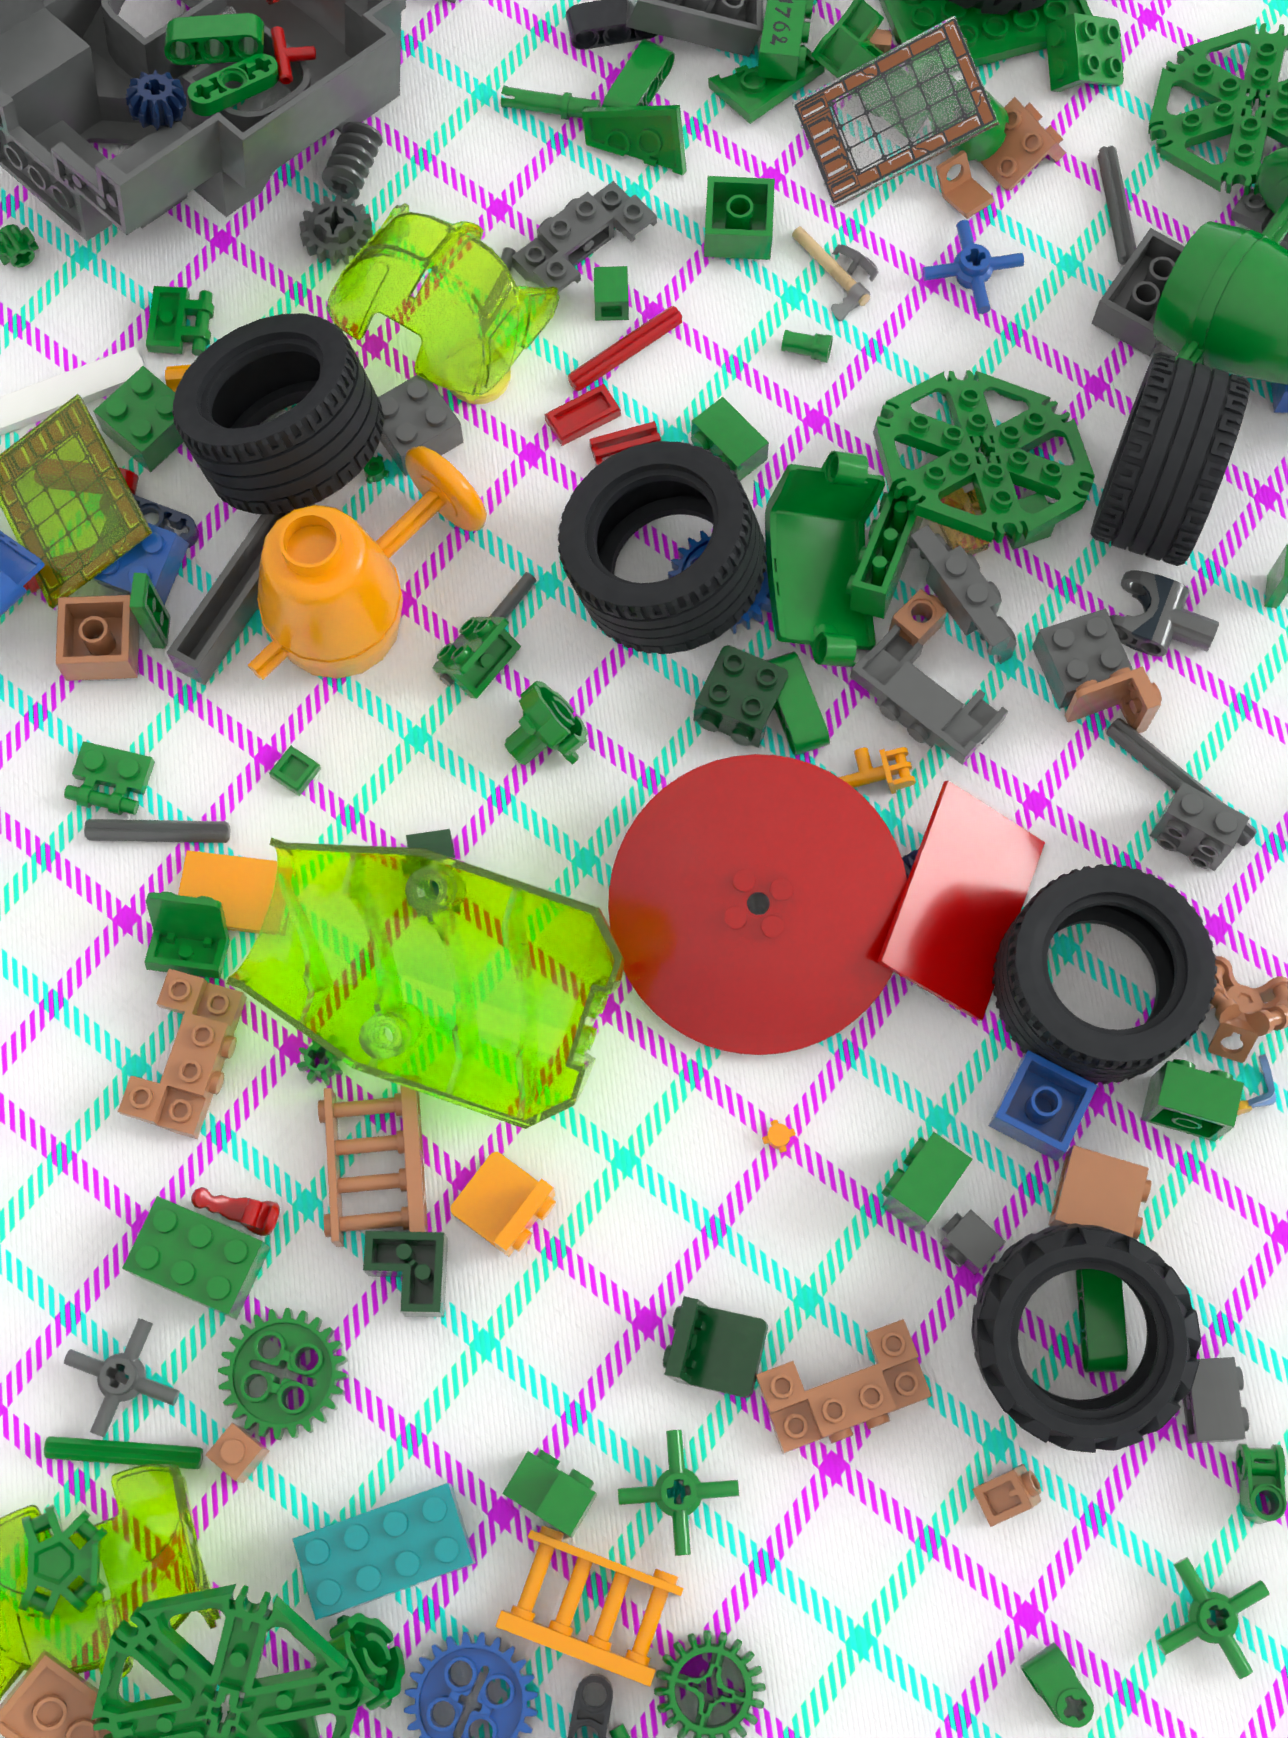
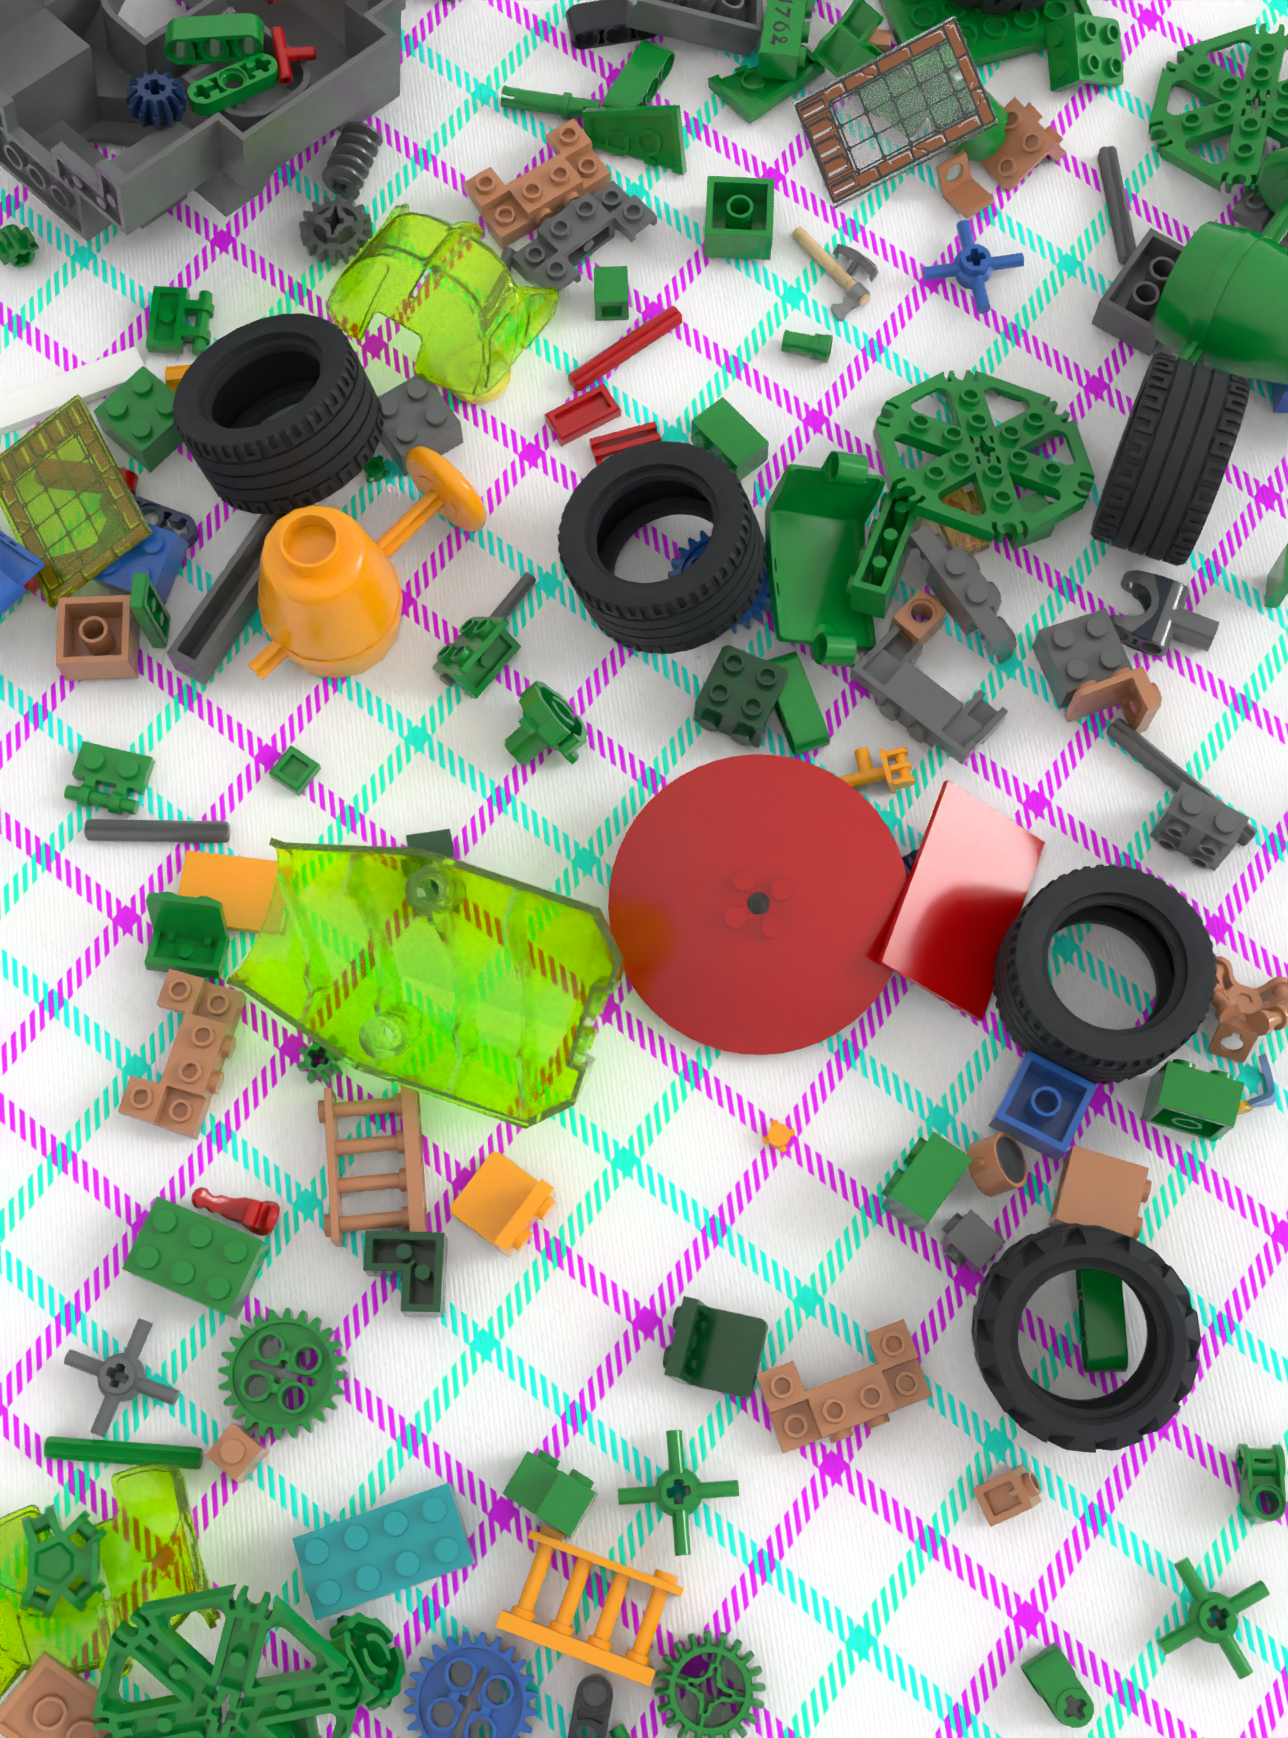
dark grey brick [1183,1357,1249,1444] -> none
none -> nougat bracket [463,118,611,249]
none -> nougat piece [967,1132,1027,1197]

